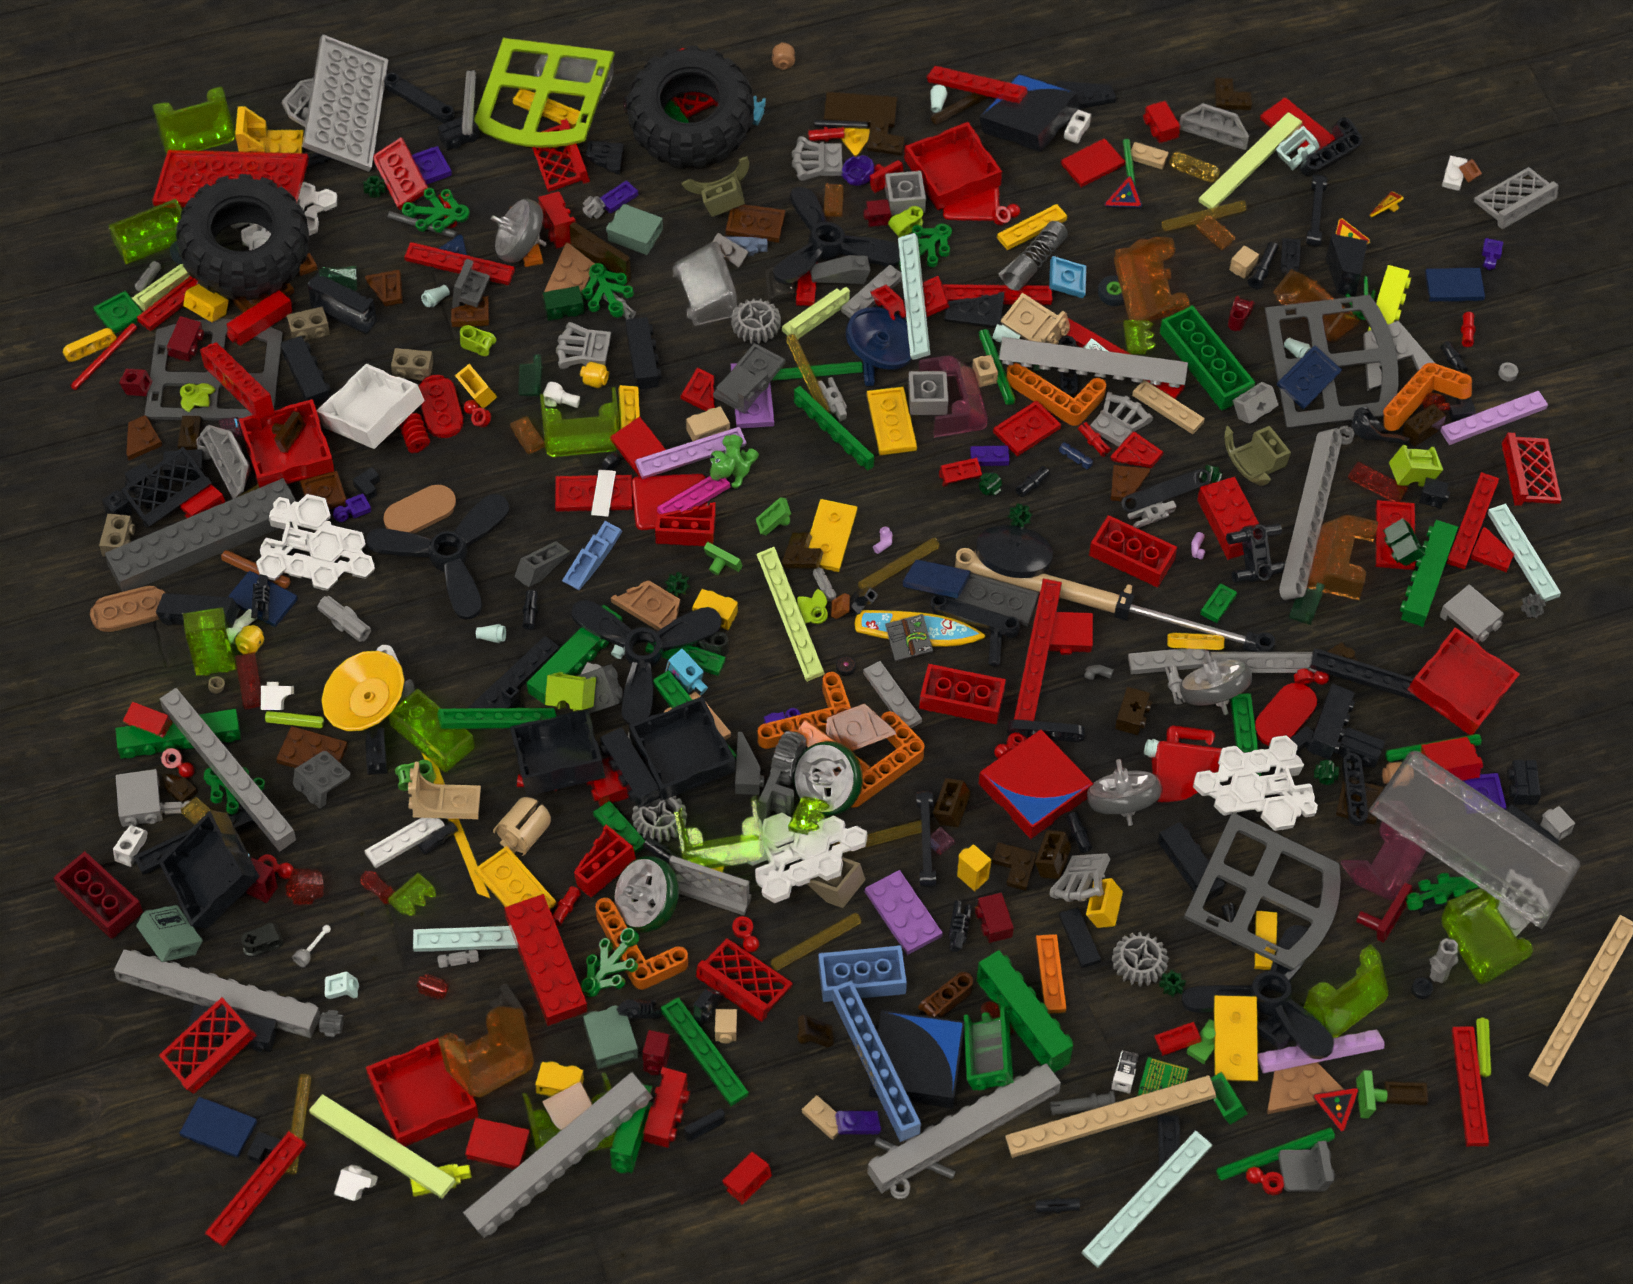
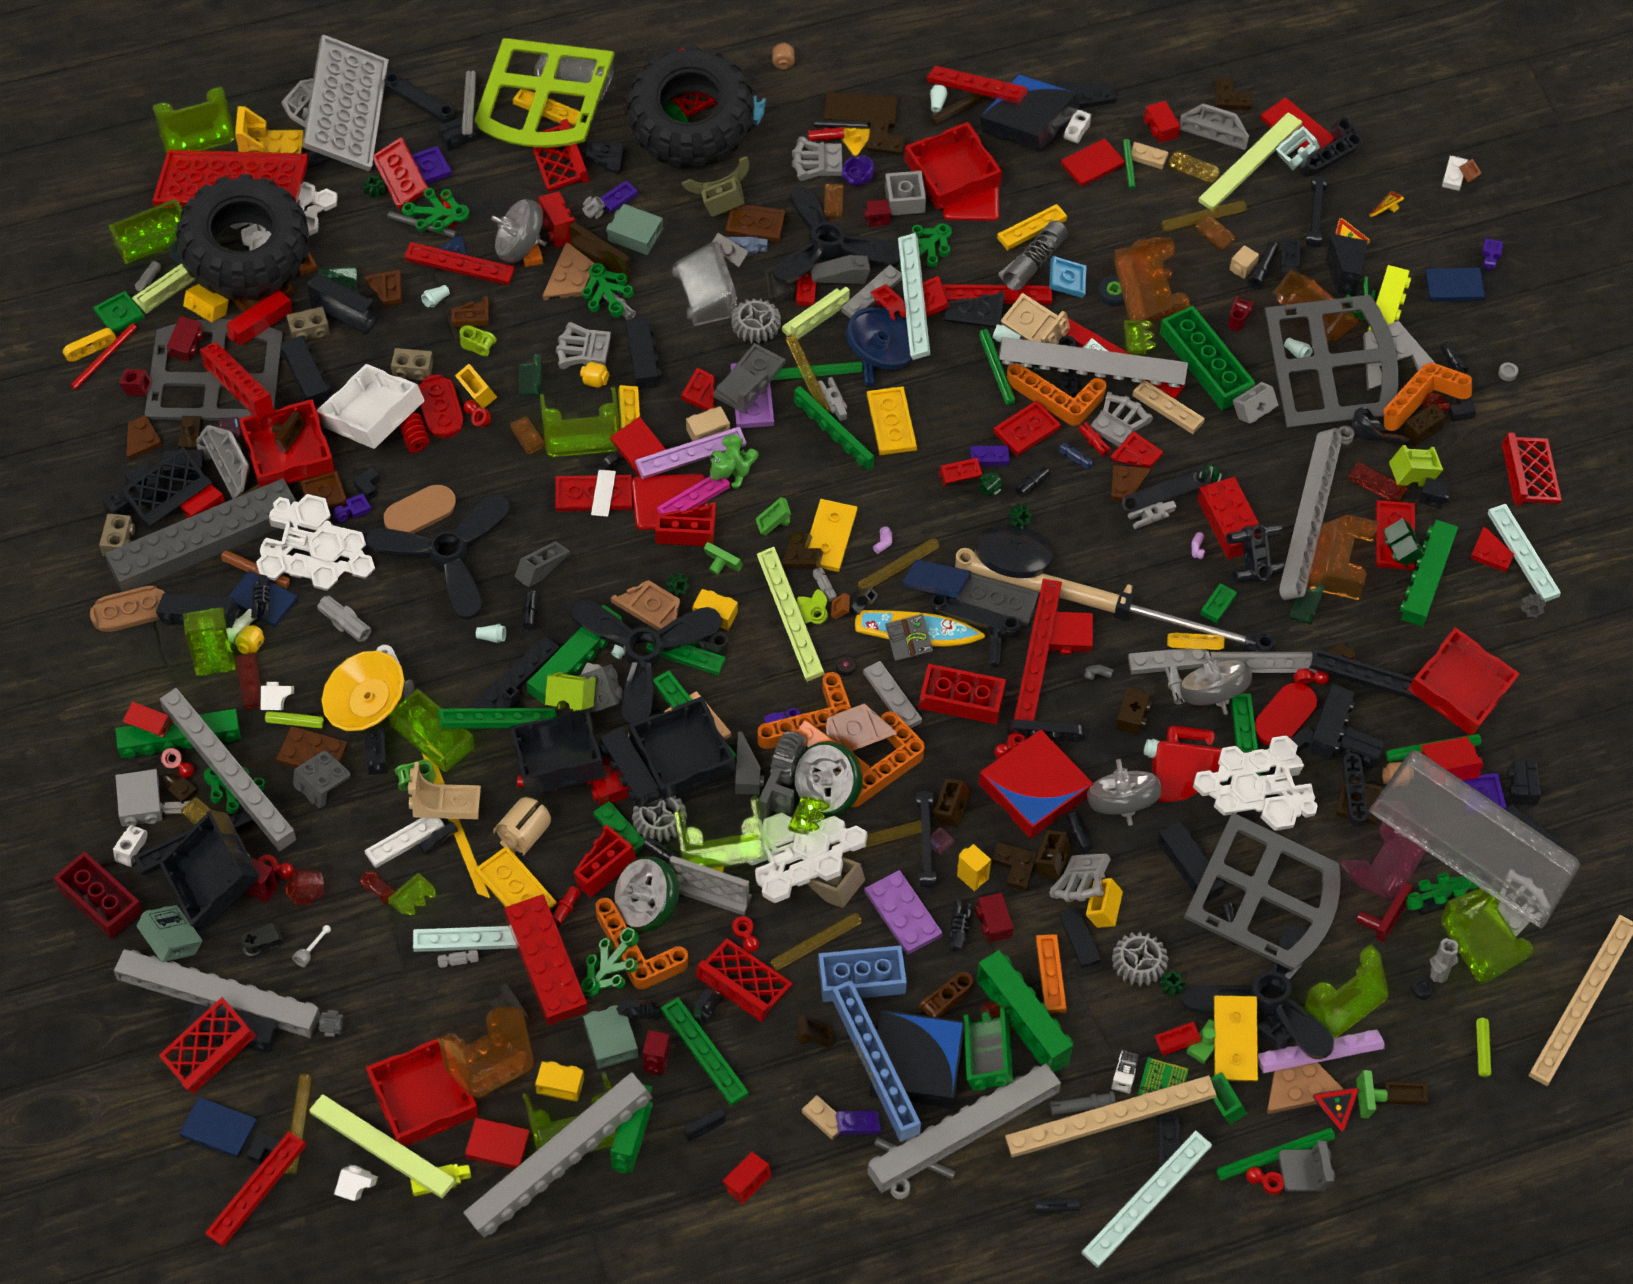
red plate [137,276,199,332] -> none
lime plate [180,383,215,412] -> none
dark tan hinge [208,676,225,694] -> none
light aqua bracket [325,972,359,999] -> none
clear red brick [416,973,449,1000] -> none
dark grey bracket [452,259,490,308] -> none
white pin [541,382,580,408] -> none
tile [542,1081,592,1130] -> none
dark green piece [543,286,584,321] -> none
medium blue slope [562,521,622,590] -> none
red wedge [643,1067,690,1148] -> none
medium azure torso [665,649,708,696] -> none
tan brick [715,1009,737,1043] -> none
red tile [869,160,904,193] -> none
lime piece [888,206,923,238] -> none
light grey brick [908,371,948,415] -> none
clear pink windscreen [919,356,988,437] -> none
tan brick [972,355,998,387] -> none
red plate [992,204,1020,225] -> none
red brick [1089,515,1177,587] -> none
piece [1105,176,1142,208] -> none
olive piece [1224,426,1291,486] -> none
yellow tile [1254,911,1277,970] -> none
dark blue tile [1276,345,1342,410] -> none
dark green gear [1314,760,1339,785] -> none
lavender plate [1440,391,1548,445] -> none
light grey panel [1440,584,1504,643] -> none
red plate [1447,472,1499,570] -> none
red plate [1451,1027,1489,1146] -> none
red pin [1461,312,1476,347] -> none
light grey fence [1474,167,1558,229] -> none
light grey brick [1540,806,1575,841] -> none

